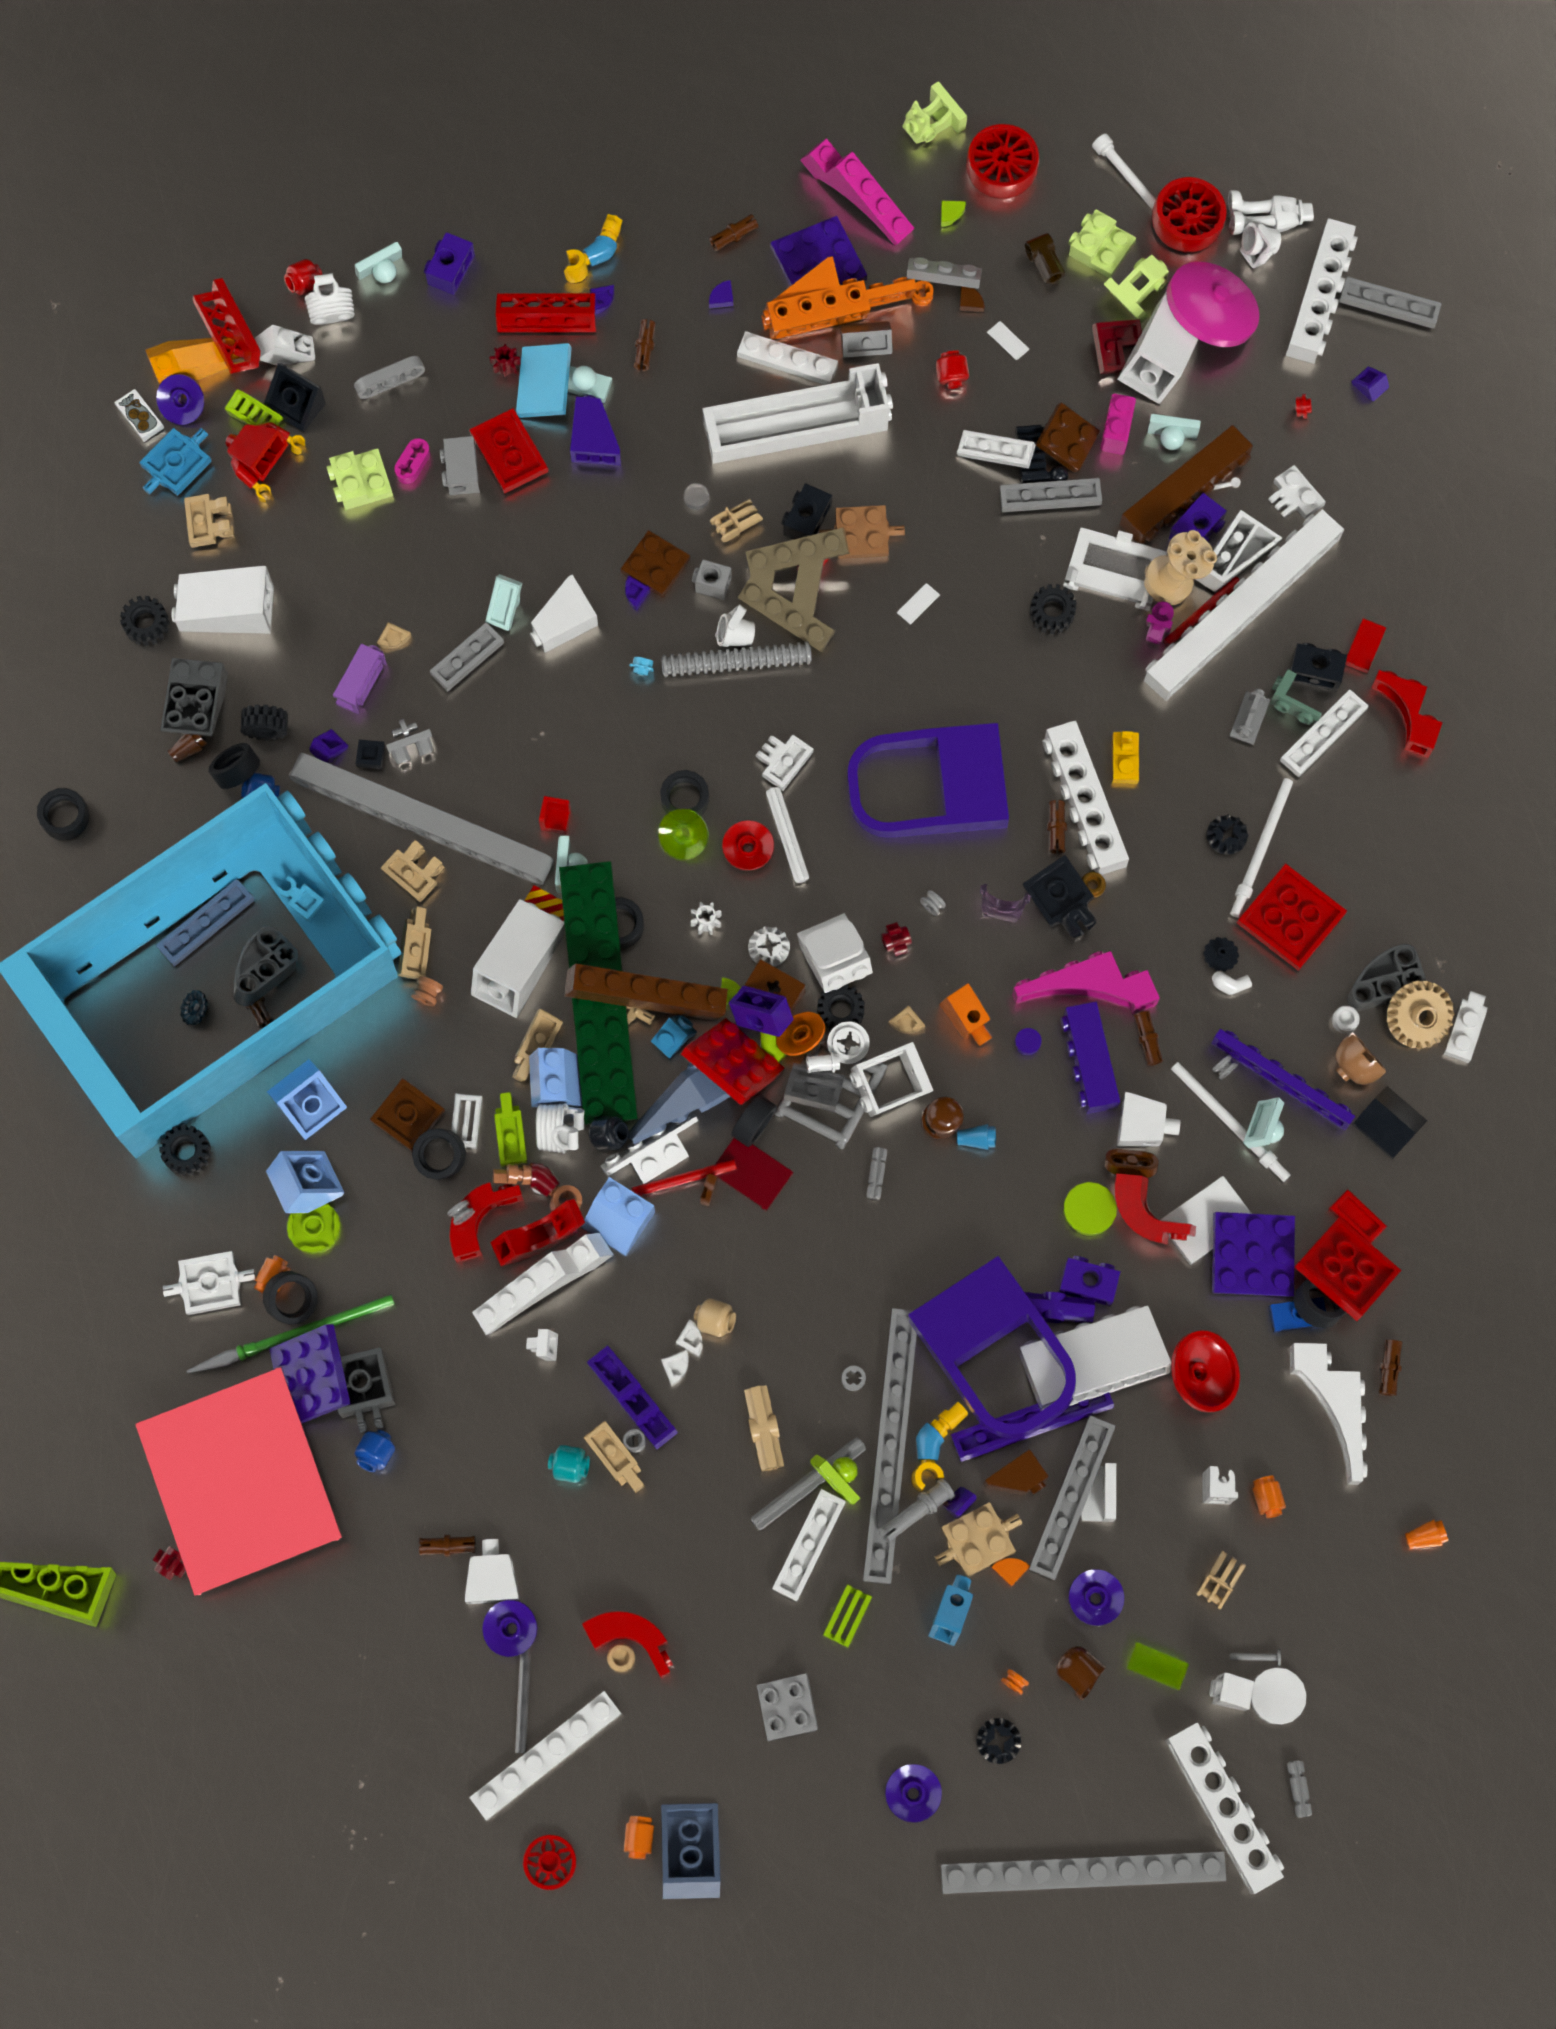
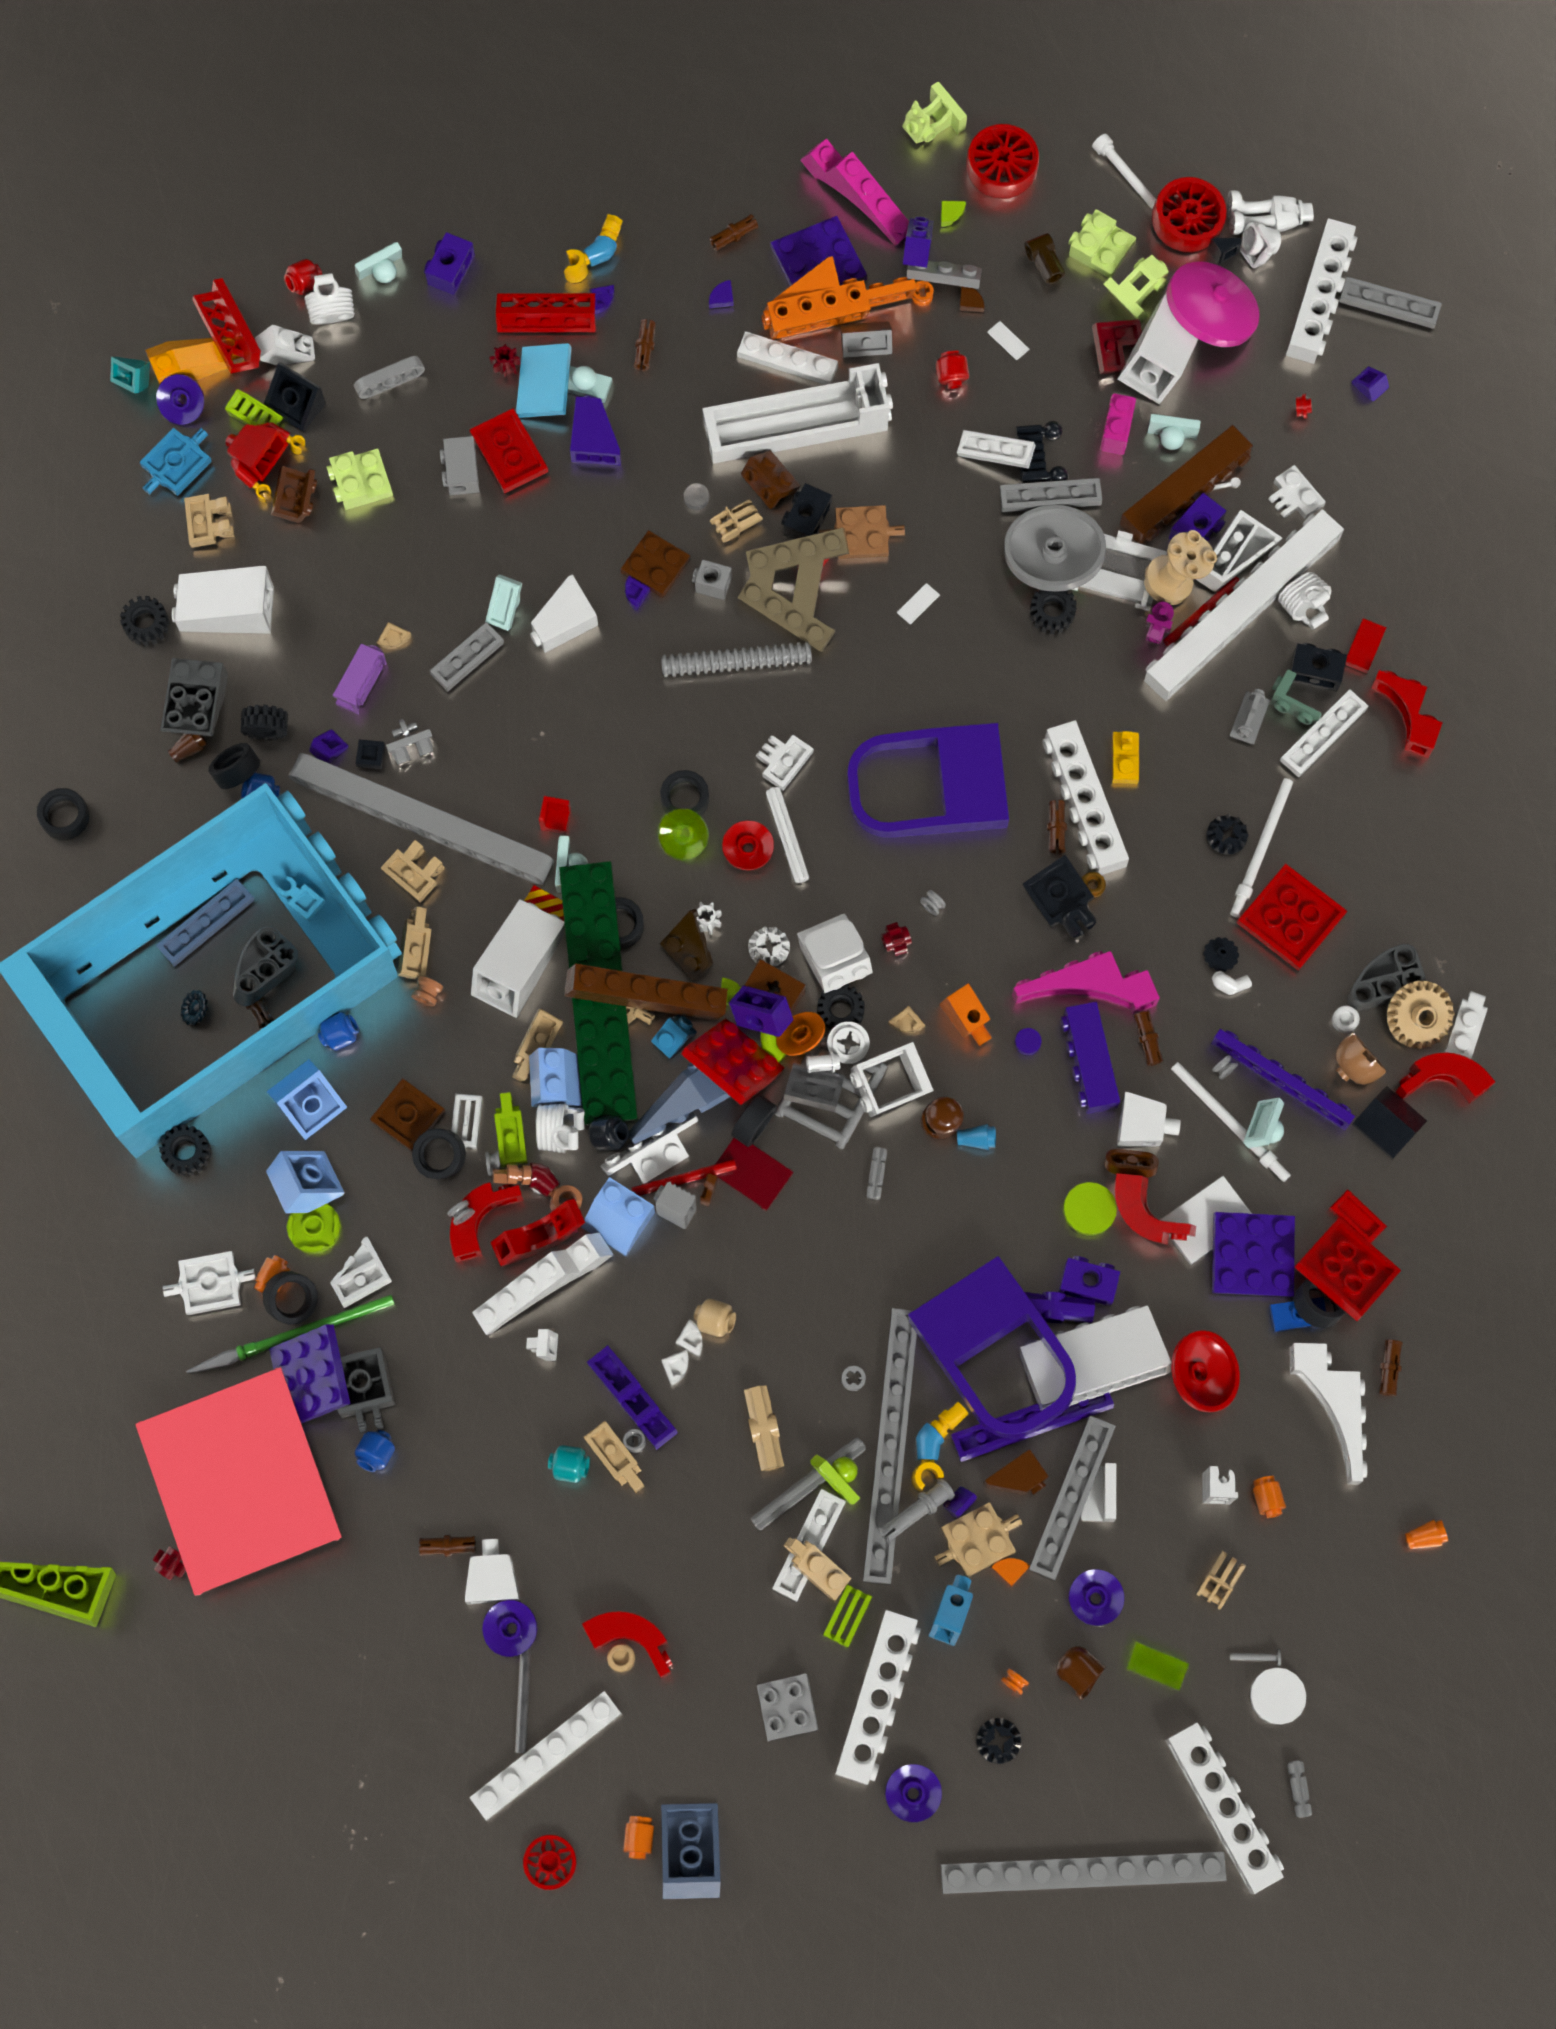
tile [114,389,164,442] -> none
dark pink beam [394,438,430,484] -> none
medium azure plate [629,657,654,676] -> none
white piece [715,604,755,647] -> none
clear purple helmet [980,883,1031,922] -> none
reddish brown plate [1036,402,1100,473] -> none
white slope [1209,1673,1254,1711] -> none
none -> teal slope [110,357,150,393]
none -> reddish brown bracket [271,466,317,523]
none -> blue head [318,1012,359,1051]
none -> white wing [330,1237,392,1308]
none -> light grey bush [485,1150,502,1176]
none -> light grey brick [654,1182,697,1229]
none -> dark brown wing [660,909,714,982]
none -> reddish brown bracket [741,450,801,509]
none -> tan hinge [783,1537,852,1601]
none -> white brick [835,1610,921,1785]
none -> dark purple brick [903,216,934,268]
none -> light grey dish [1004,505,1106,592]
none -> black slope [1209,238,1242,264]
none -> white piece [1278,572,1332,630]
none -> red arch [1395,1053,1495,1104]

